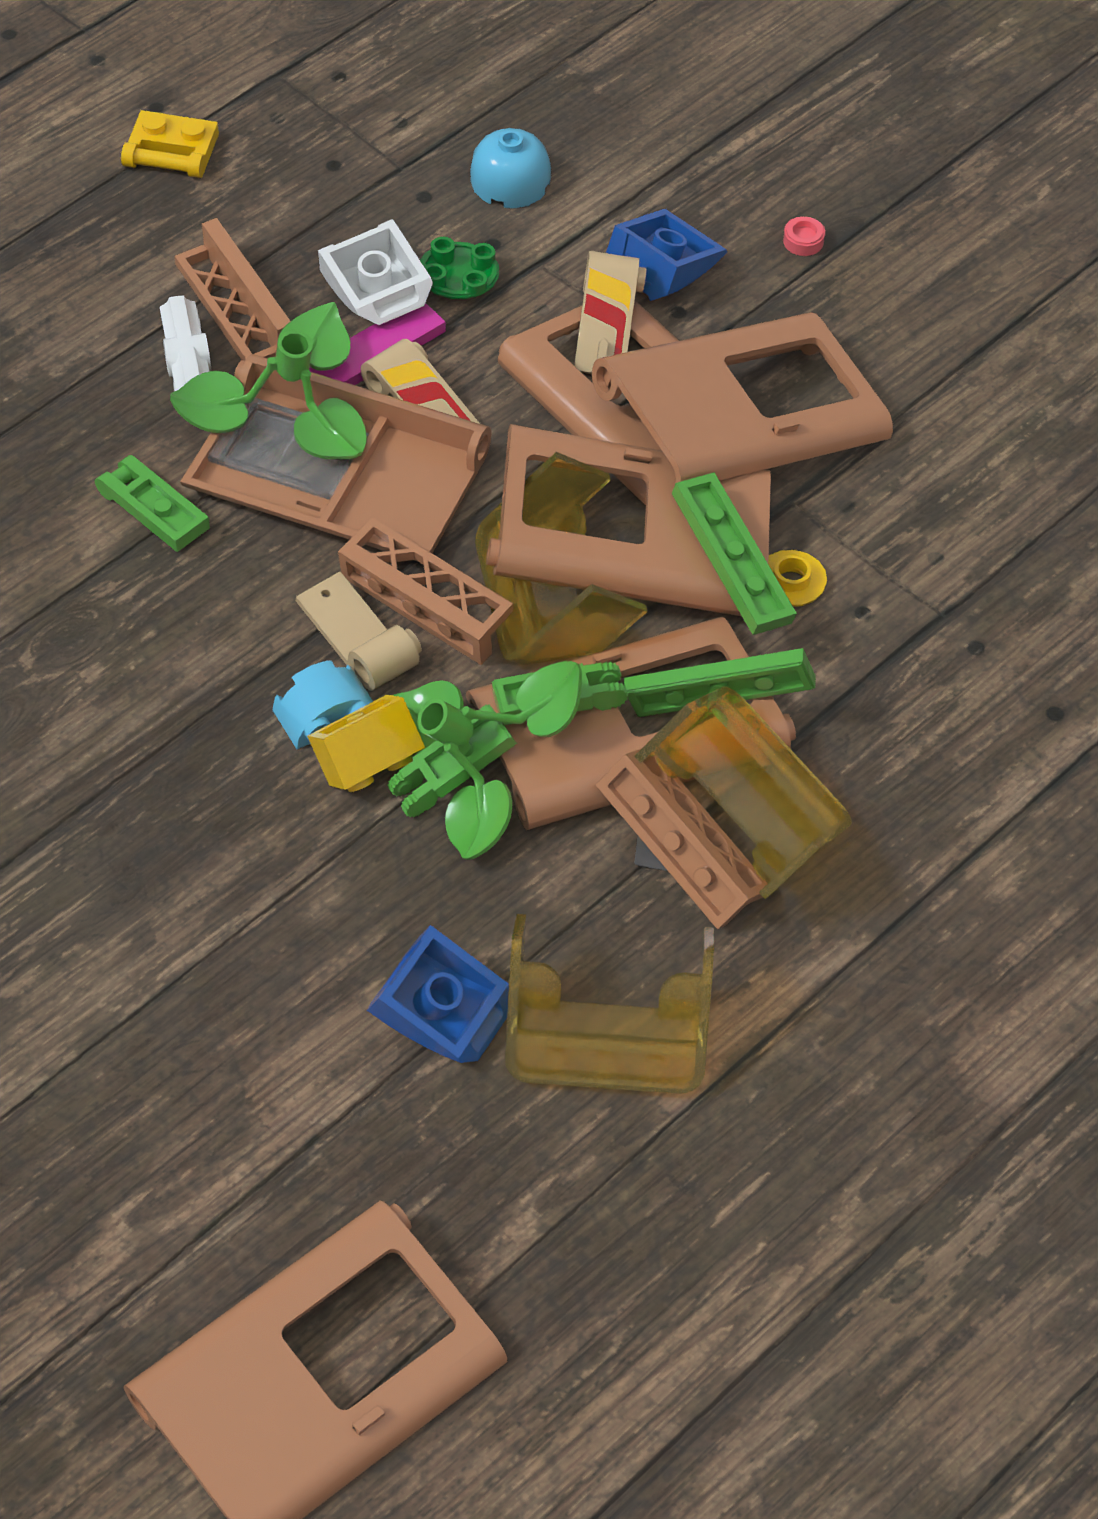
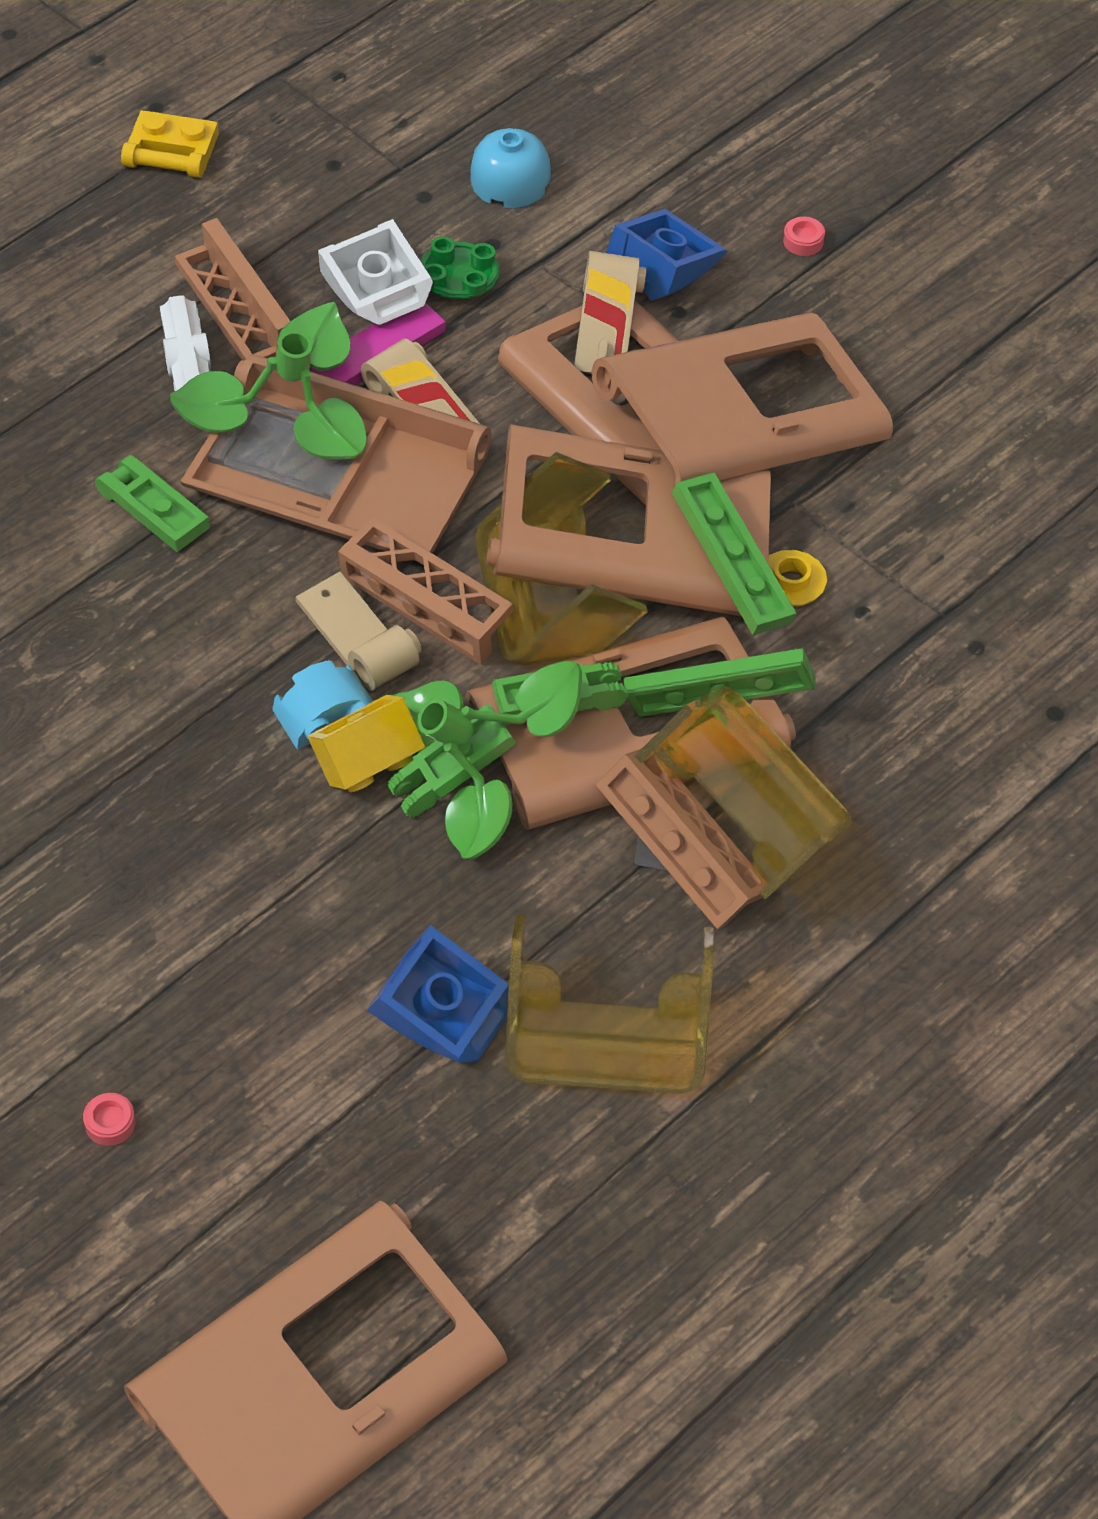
none -> coral tile [83,1093,136,1146]

